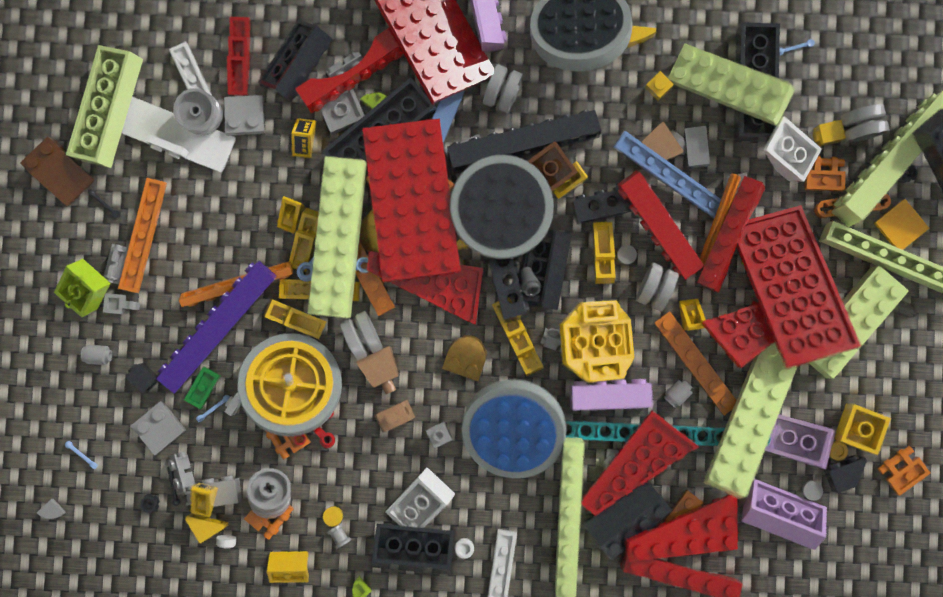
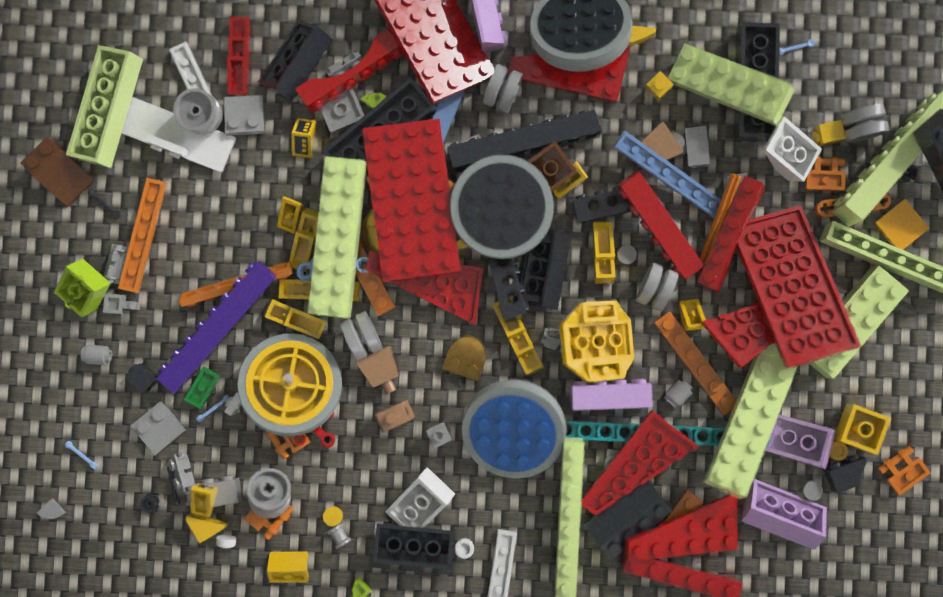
dark grey cone [521,267,541,296] -> none
none -> red wing [507,47,630,103]

